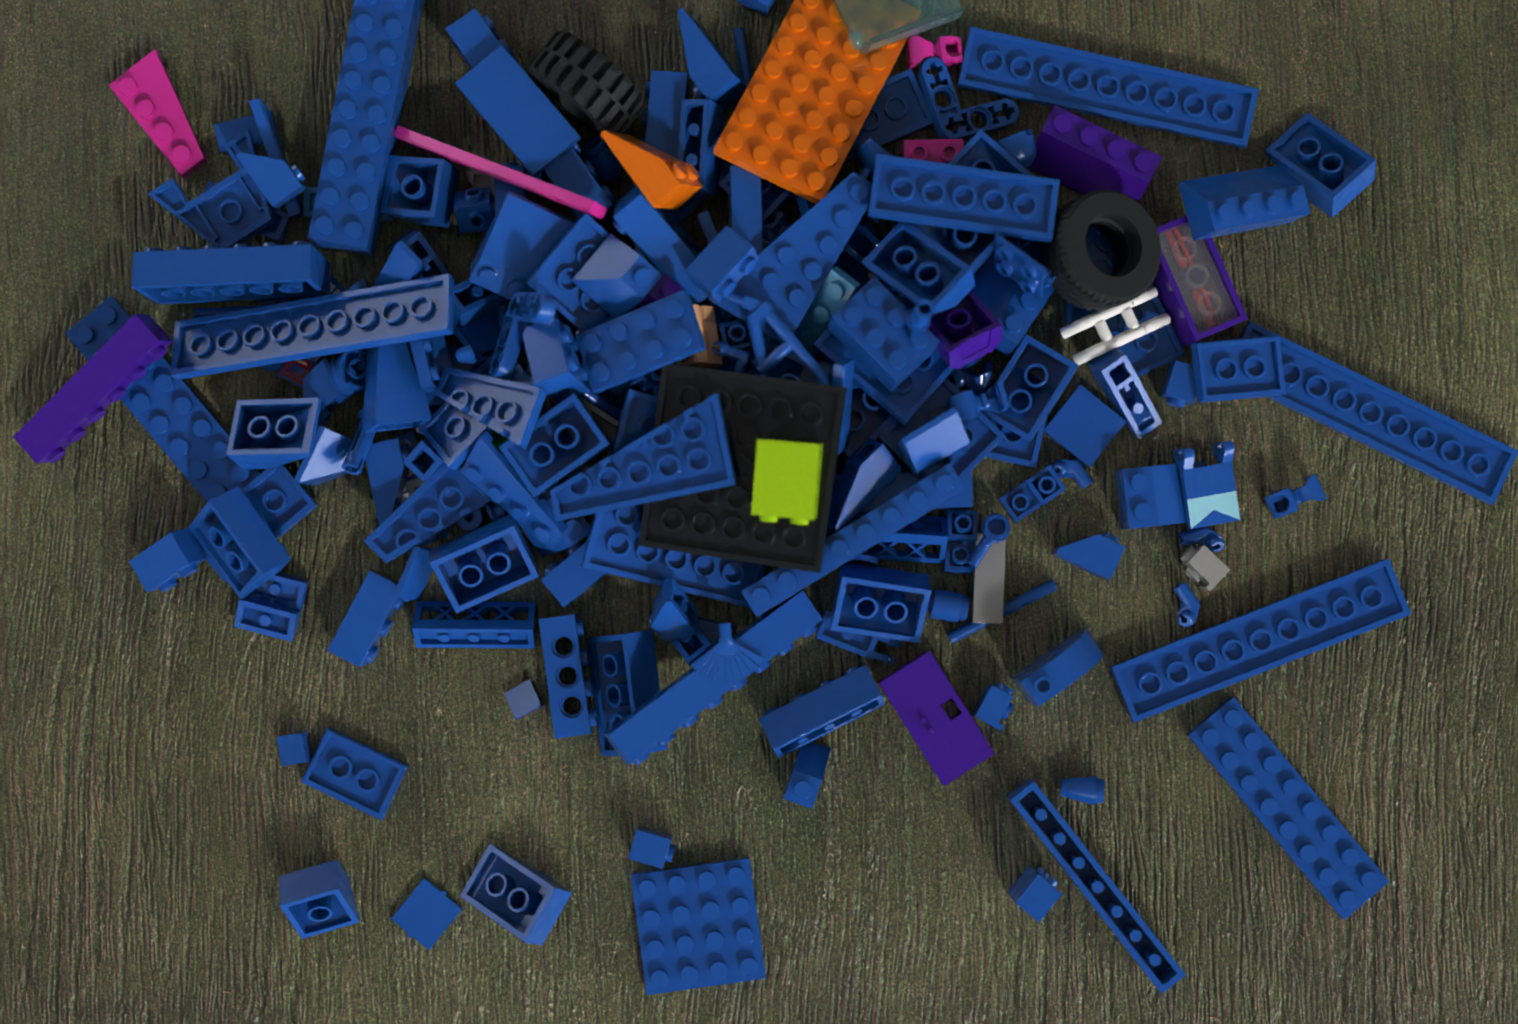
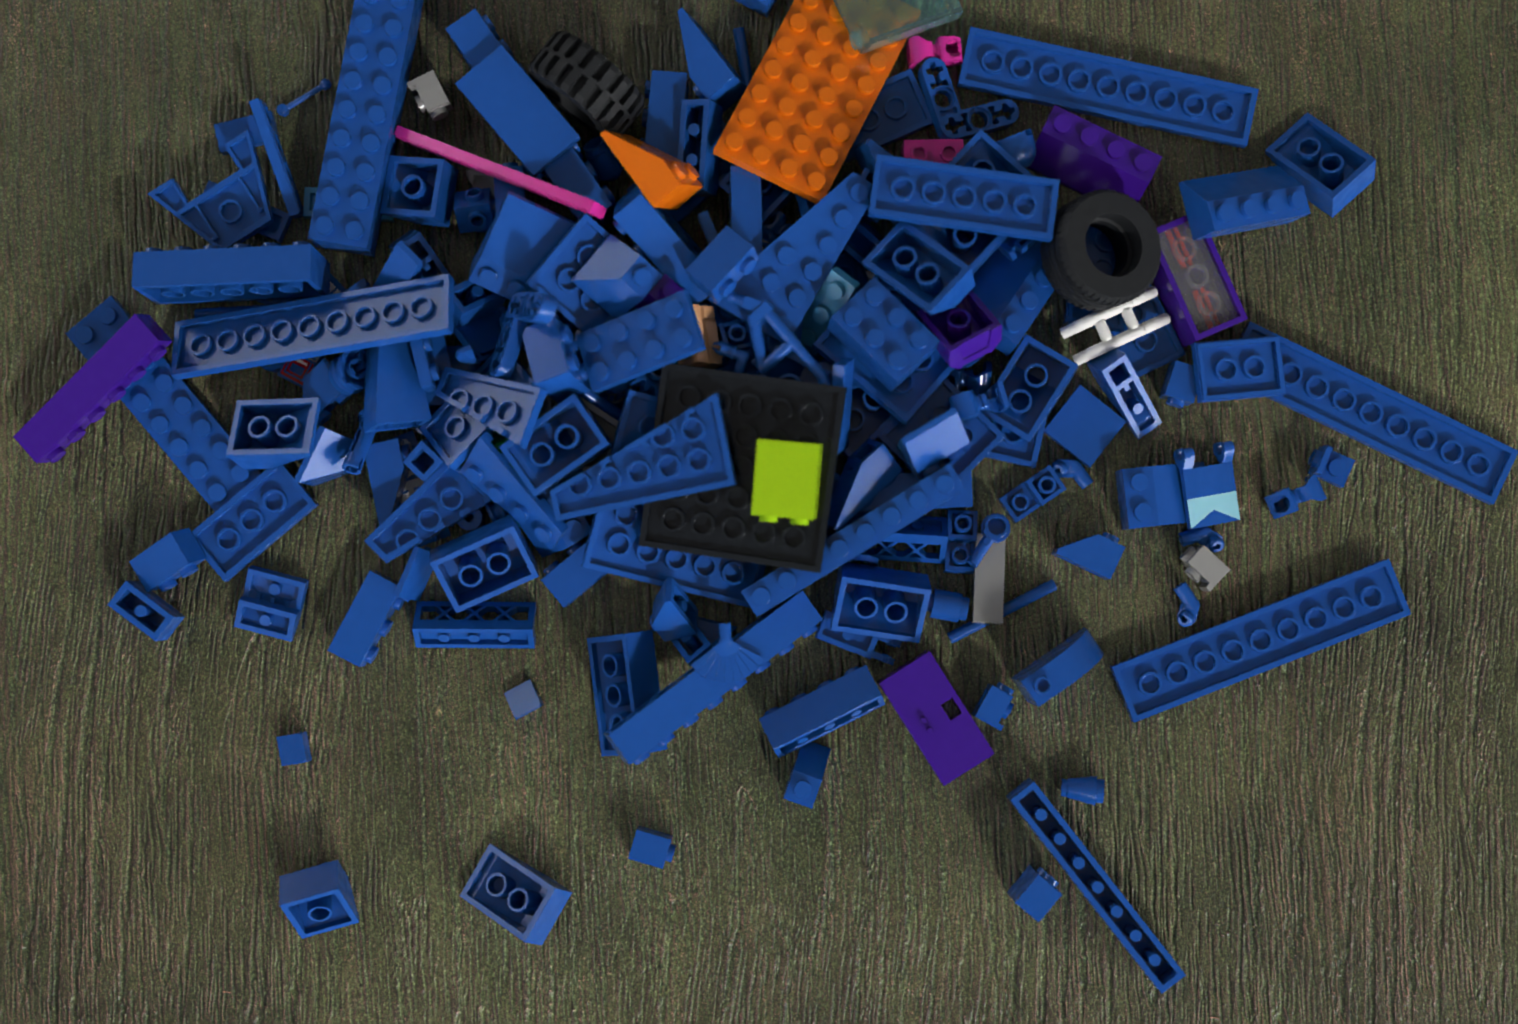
dark pink wing [109,49,208,179] -> none
blue slope [188,486,291,599] -> none
blue slope [235,152,307,209] -> none
blue tile [301,727,409,820] -> none
blue piece [391,877,463,950] -> none
blue brick [538,614,597,739] -> none
blue plate [631,857,766,995] -> none
blue pin [906,299,935,332] -> none
blue hinge [994,233,1055,300] -> none
blue plate [1186,696,1390,920] -> none
none -> blue brick [107,581,185,641]
none -> blue hinge [276,79,331,117]
none -> light grey brick [407,70,454,121]
none -> blue bracket [1307,445,1355,488]

